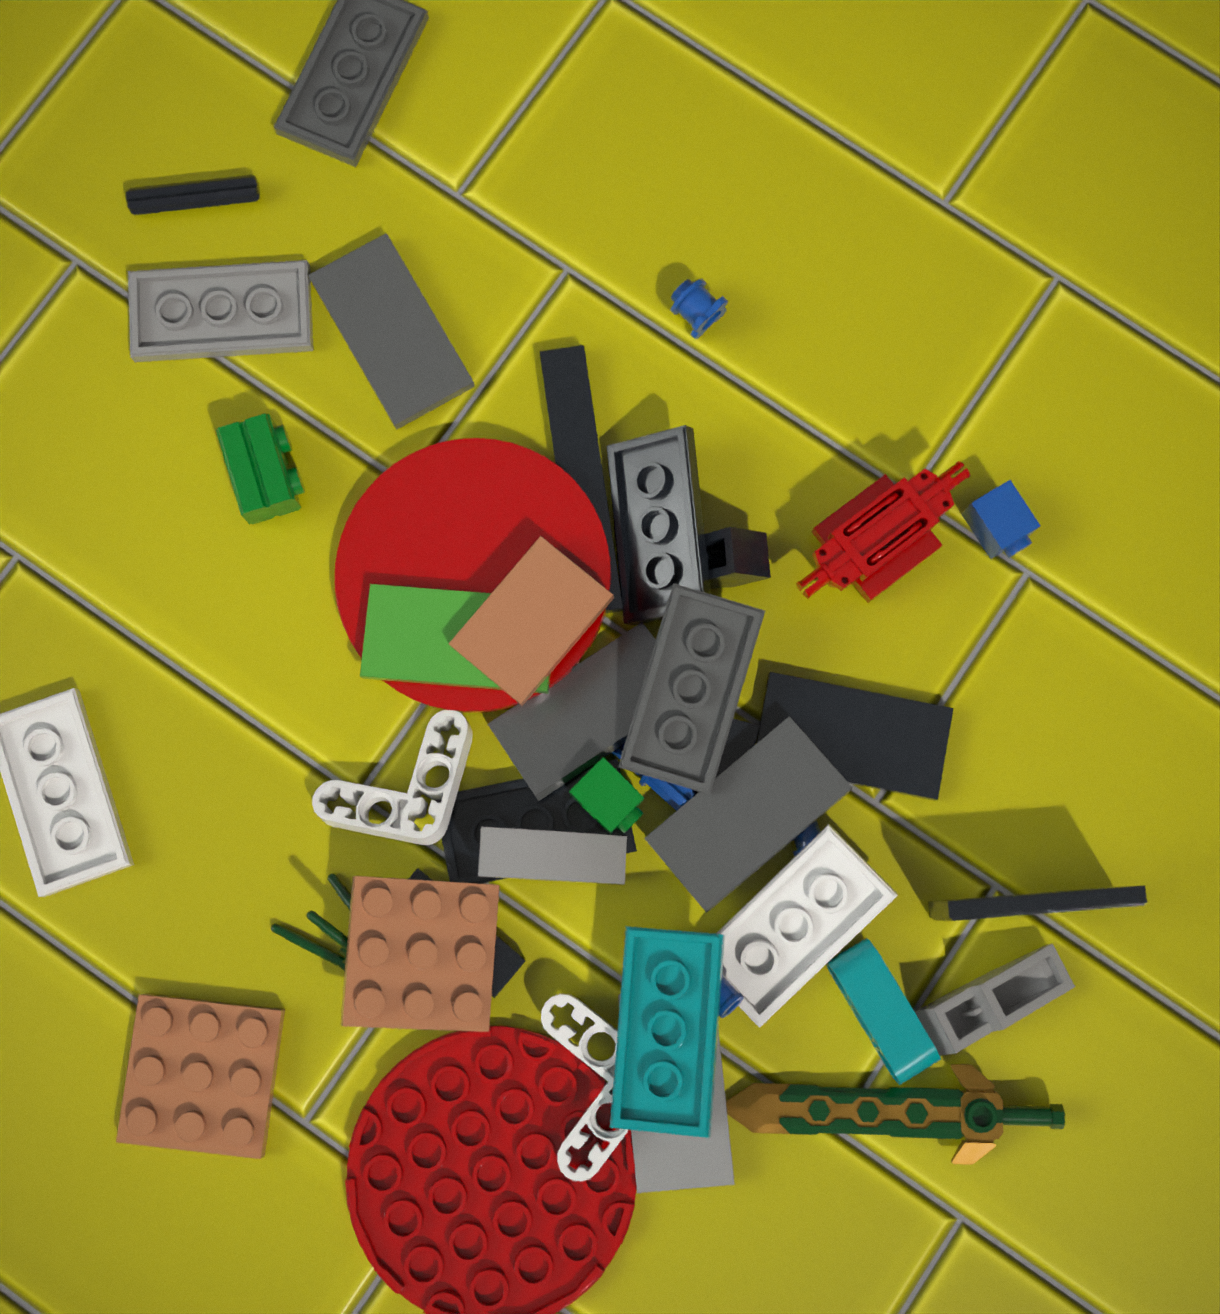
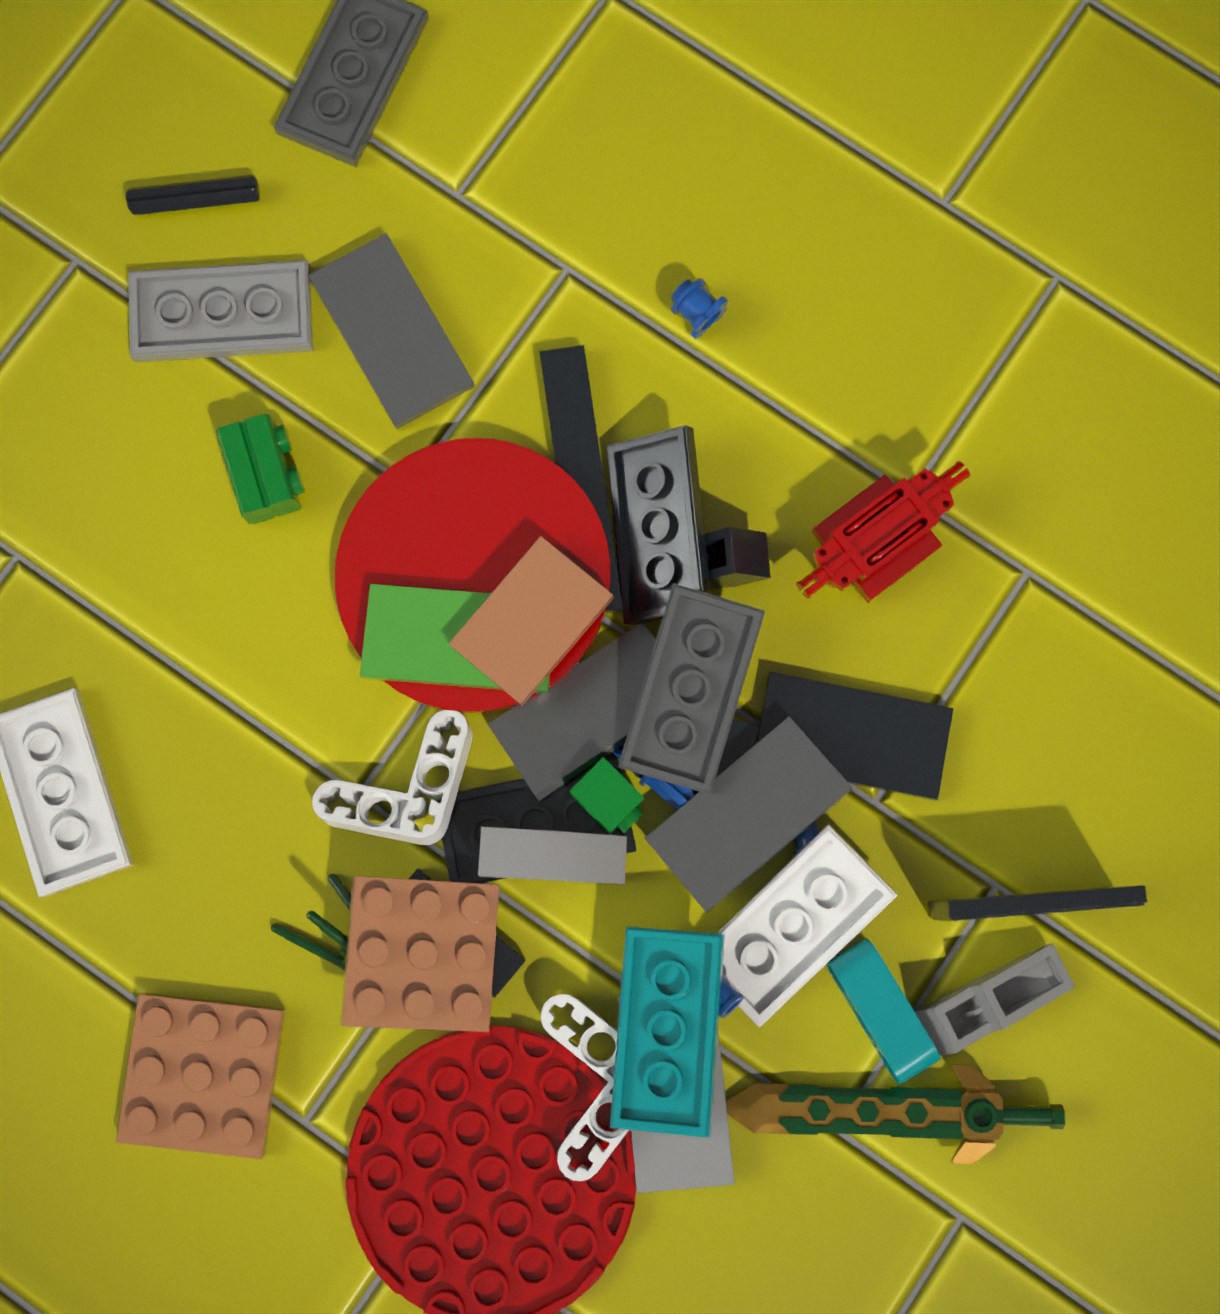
blue brick [961,480,1041,559] -> none

